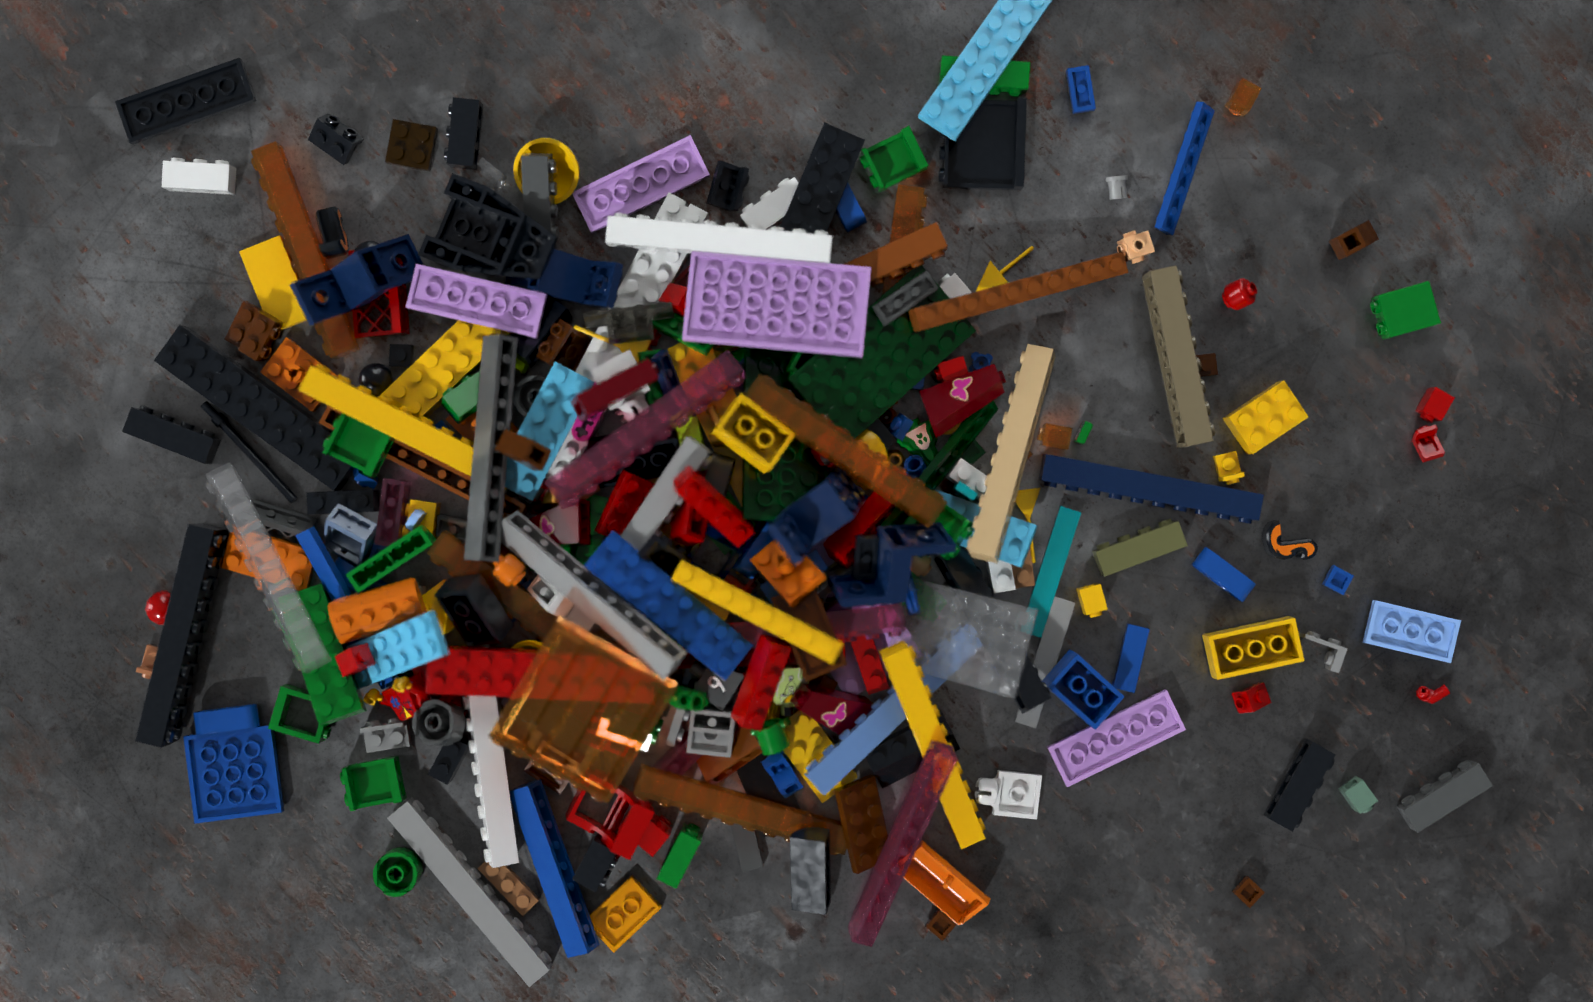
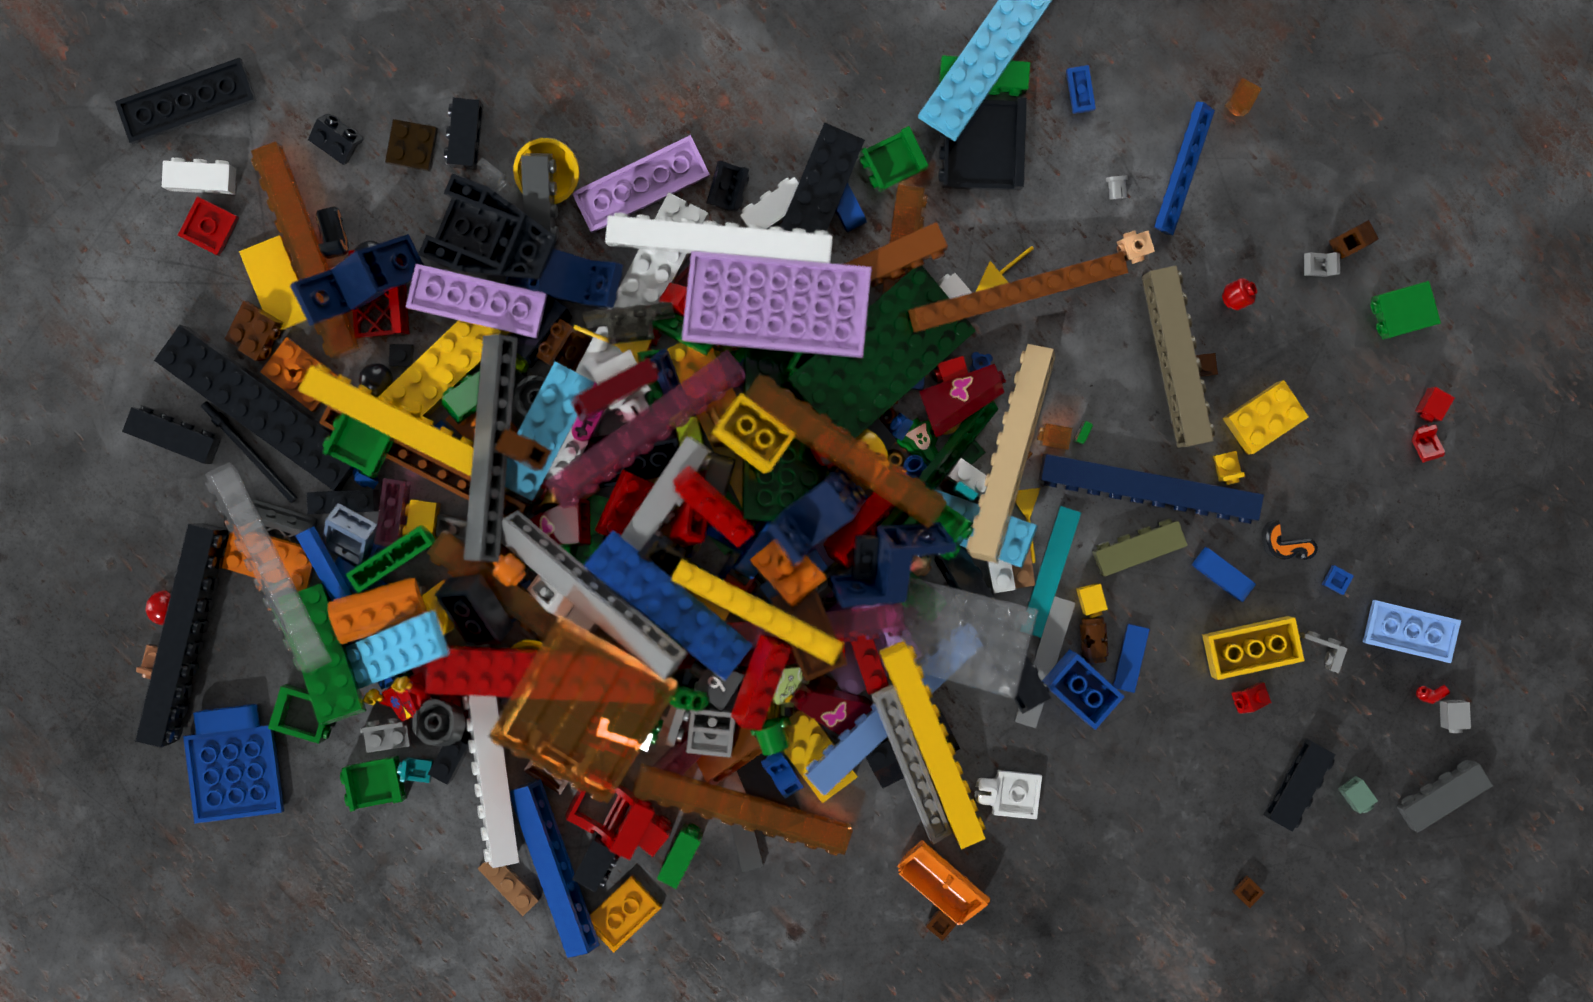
red brick [335,643,376,677] -> none
green brick [373,847,423,897] -> none
light grey brick [387,798,553,987] -> none
light blue tile [405,509,427,531] -> none
black brick [790,827,831,915] -> none
reddish brown plate [834,774,893,874] -> none
clear pink brick [848,740,958,947] -> none
dark grey tile [872,270,939,326] -> none
blue axle [905,571,920,615] -> none
lavender plate [1047,689,1186,787] -> none
none -> red plate [177,196,239,256]
none -> teal bracket [398,757,434,783]
none -> light grey plate [872,684,952,844]
none -> reddish brown piece [1080,617,1109,663]
none -> light grey bracket [1304,252,1340,277]
none -> light grey brick [1440,700,1471,733]

